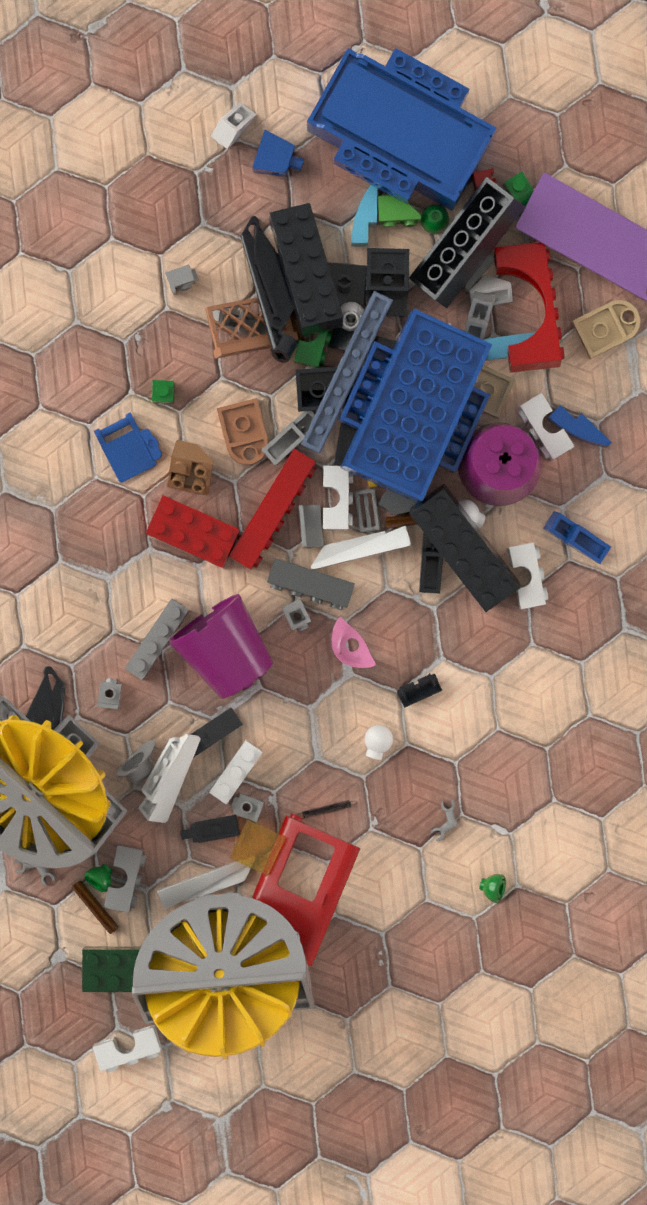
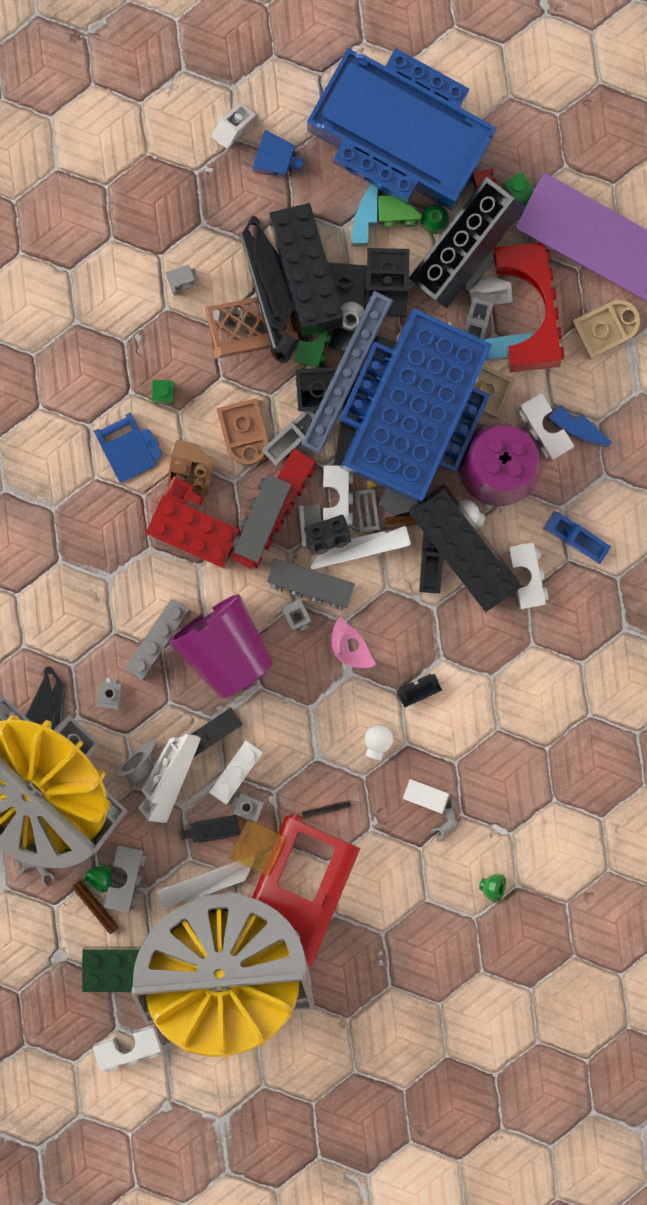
none -> red plate [165,476,204,505]
none -> dark grey brick [232,474,291,563]
none -> black bracket [304,515,351,555]
none -> white tile [403,779,450,814]

